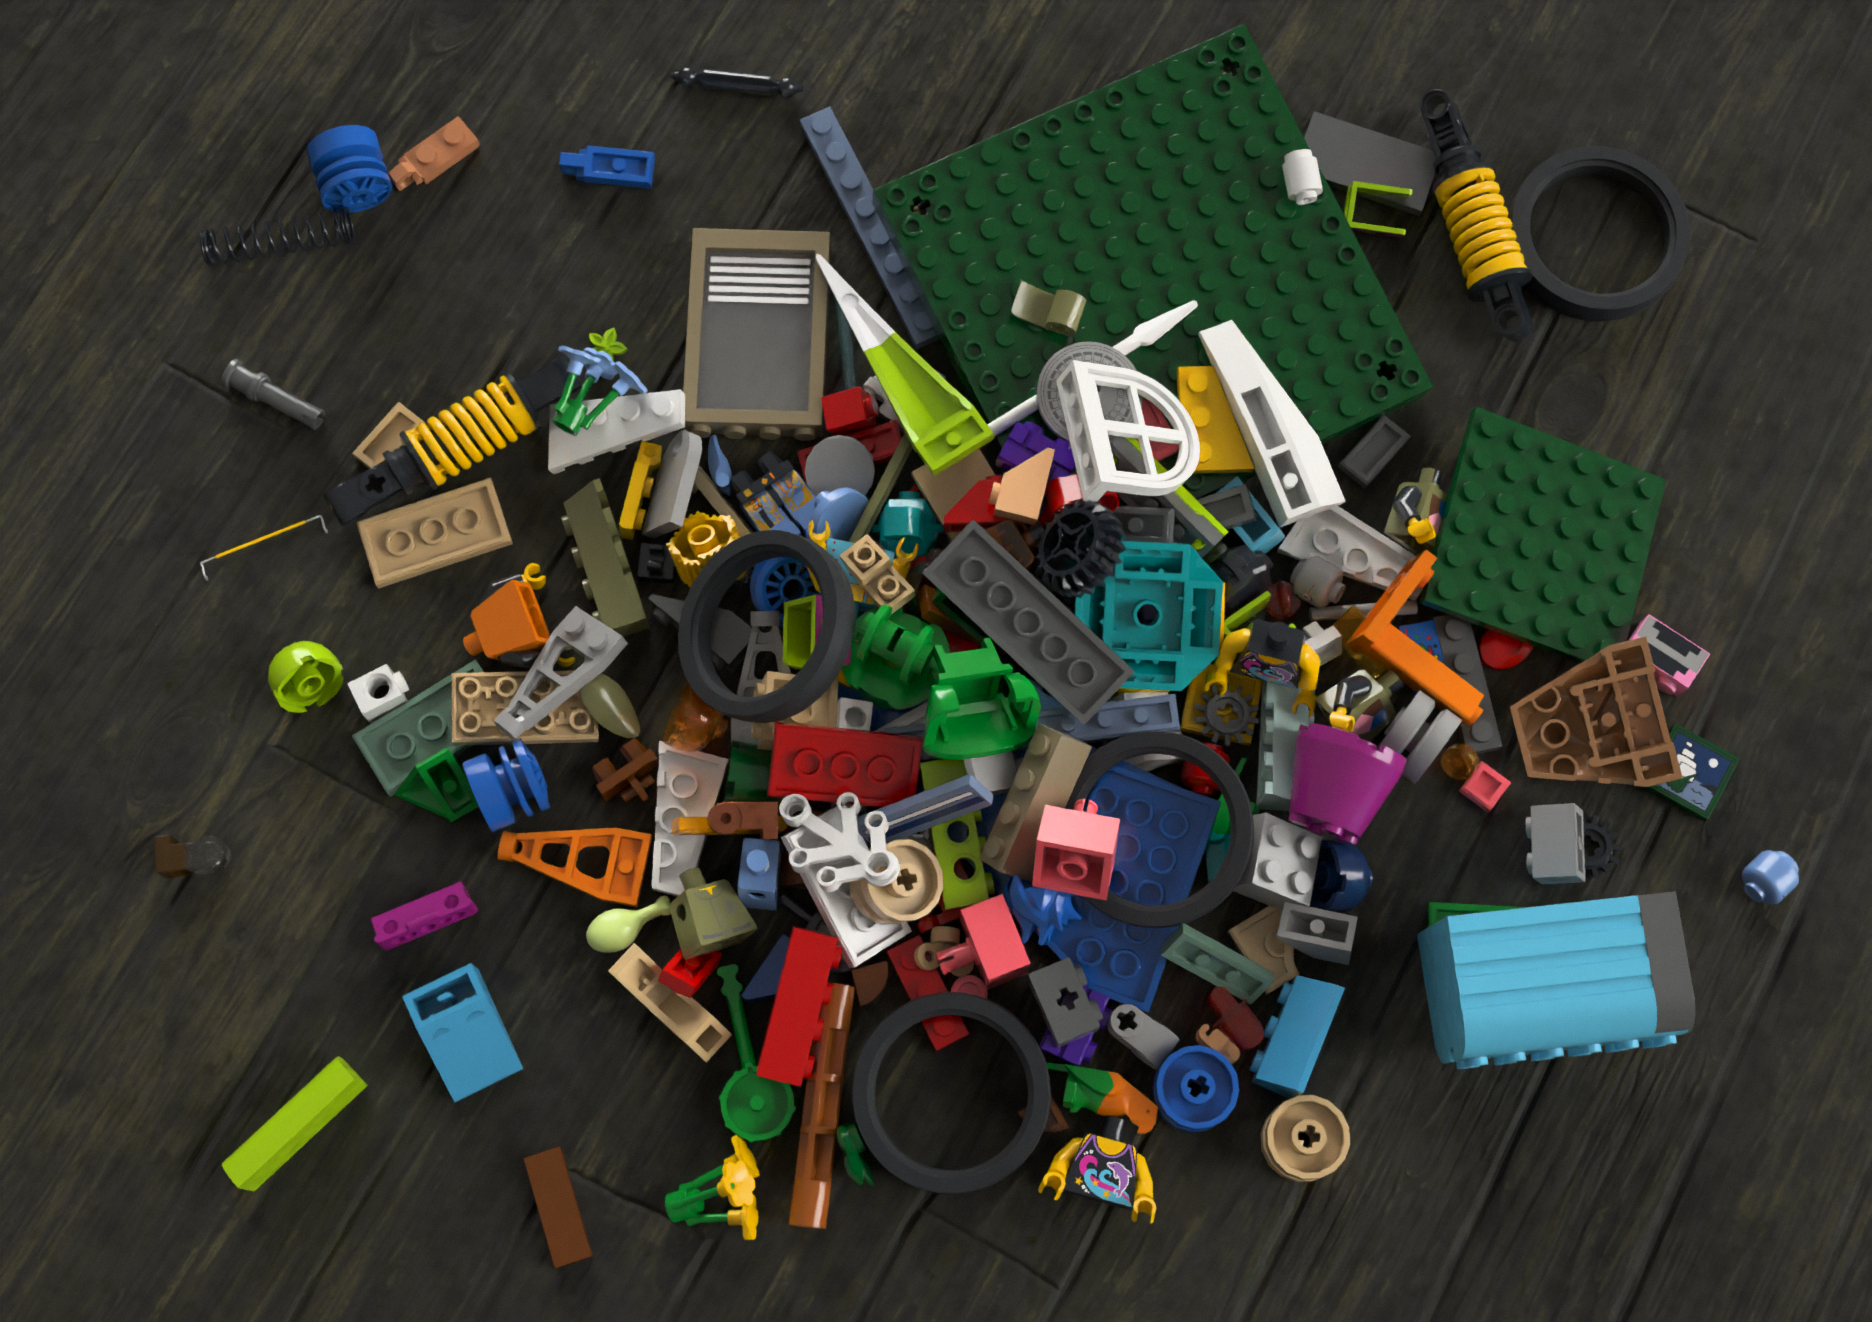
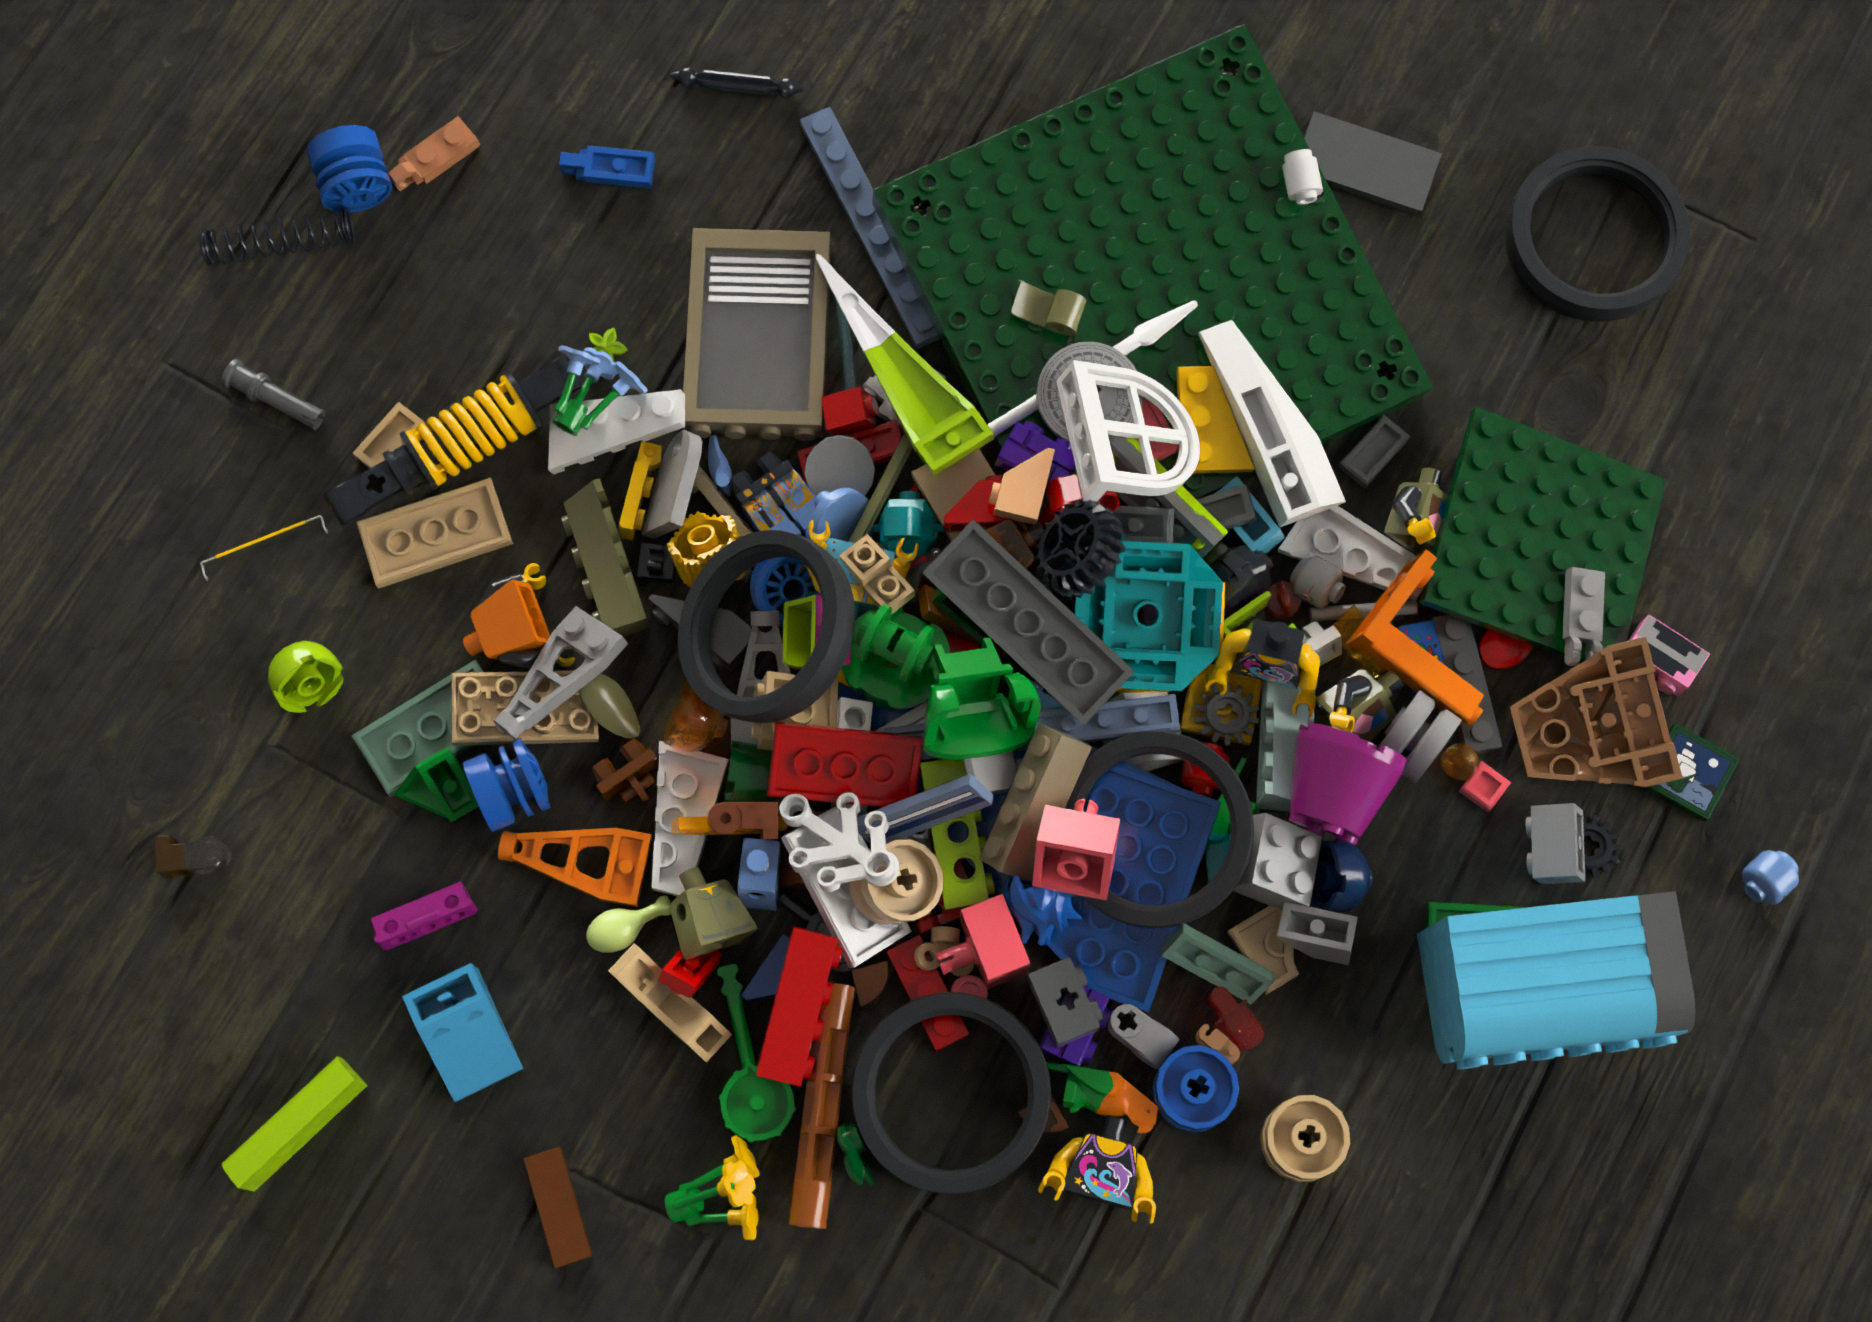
white brick [347,664,409,723] -> none
dark azure slope [1249,975,1345,1099] -> none
lime piece [1344,181,1413,238] -> none
piece [1420,89,1533,342] -> none
none -> light grey hinge [1562,567,1605,666]

